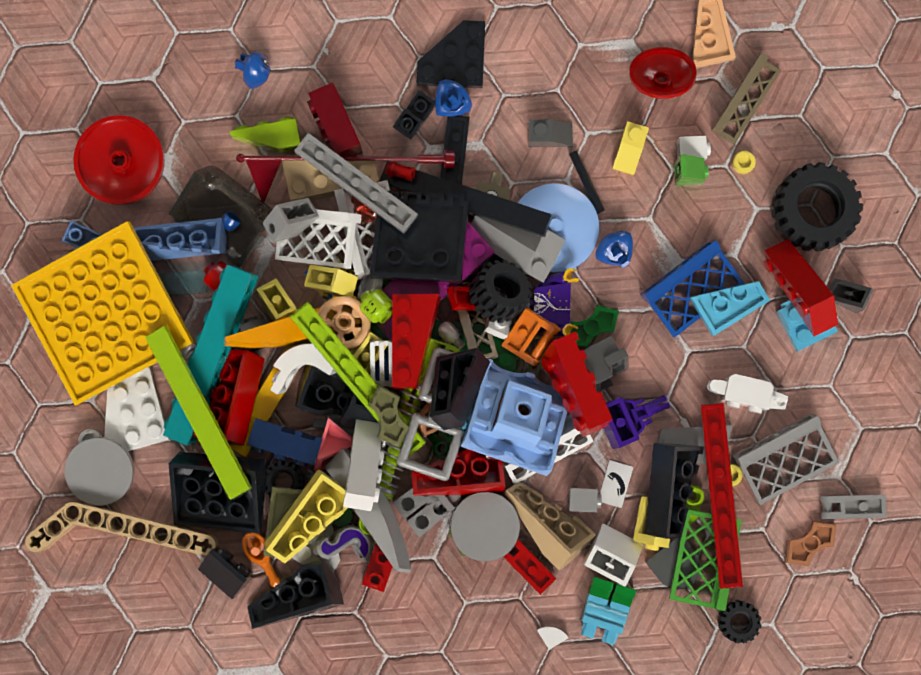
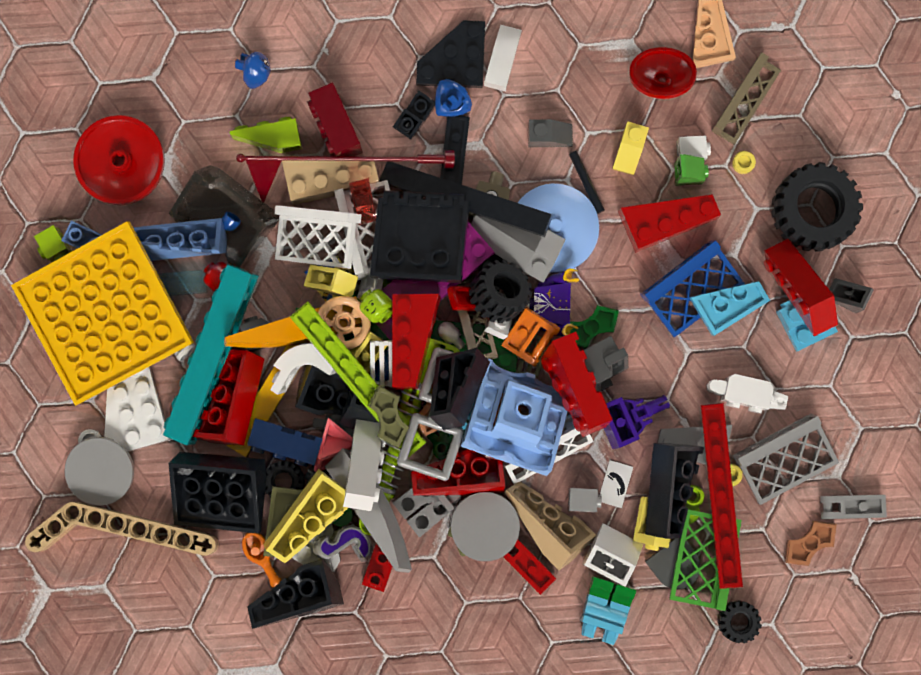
lime tile [145,326,252,500] -> none
black slope [198,547,253,599] -> none
light yellow slope [256,279,297,321] -> none
light grey torso [263,198,319,243] -> none
light grey plate [294,133,418,233] -> none
red pin [385,161,415,182] -> none
white tile [537,626,568,650] -> none
blue piece [595,230,633,268] -> none
none -> lime brick [34,225,72,262]
none -> white slope [484,25,522,92]
none -> red wedge [618,194,721,253]

